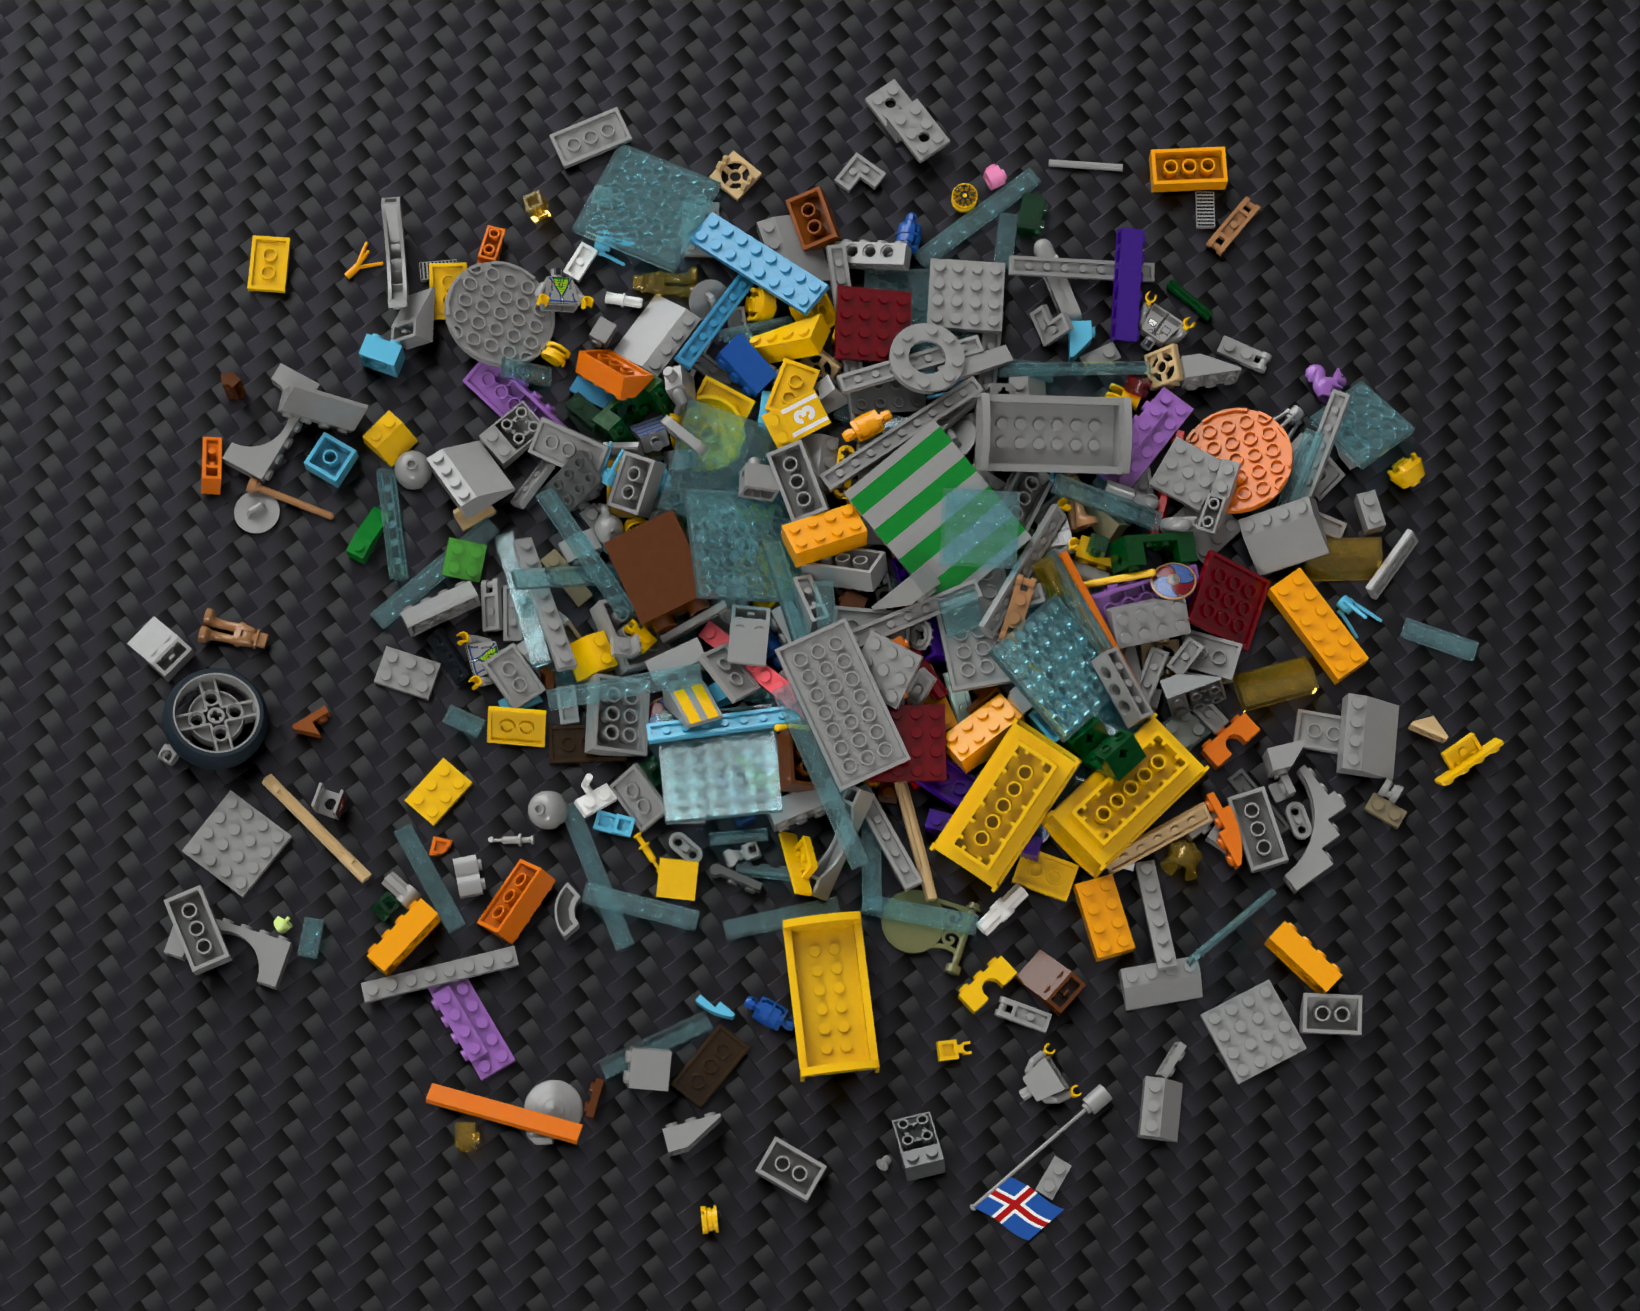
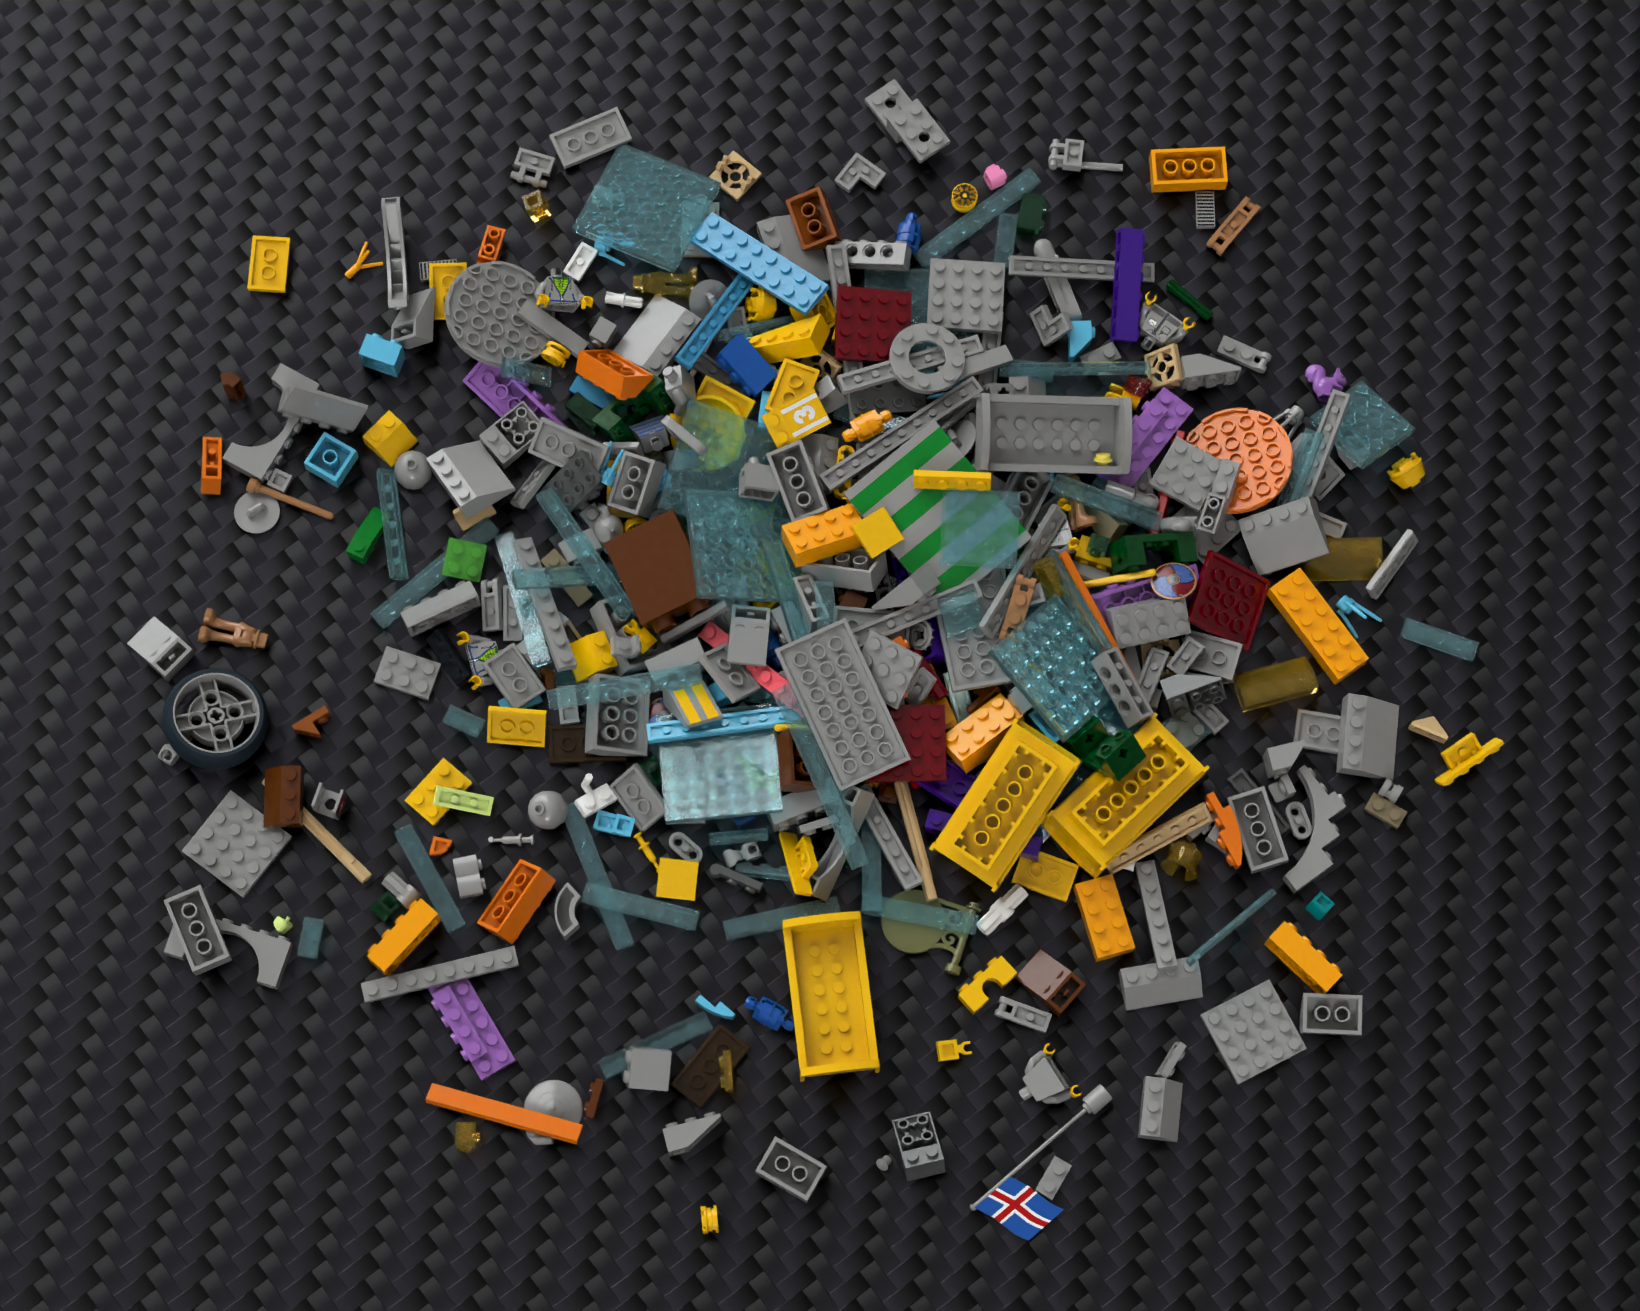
orange arch [1200,713,1260,770] -> none
light grey brick [1353,490,1386,536] -> none
none -> reddish brown slope [263,766,304,827]
none -> light grey plate [267,468,293,494]
none -> yellowish green plate [433,786,494,816]
none -> light grey plate [510,147,556,188]
none -> light grey tile [516,299,589,359]
none -> clear yellow plate [719,1050,733,1092]
none -> light grey plate [797,814,838,836]
none -> yellow tile [851,506,904,559]
none -> yellow plate [913,470,991,491]
none -> light grey plate [1048,139,1084,172]
none -> light yellow plate [1093,453,1113,466]
none -> teal slope [1305,891,1335,921]

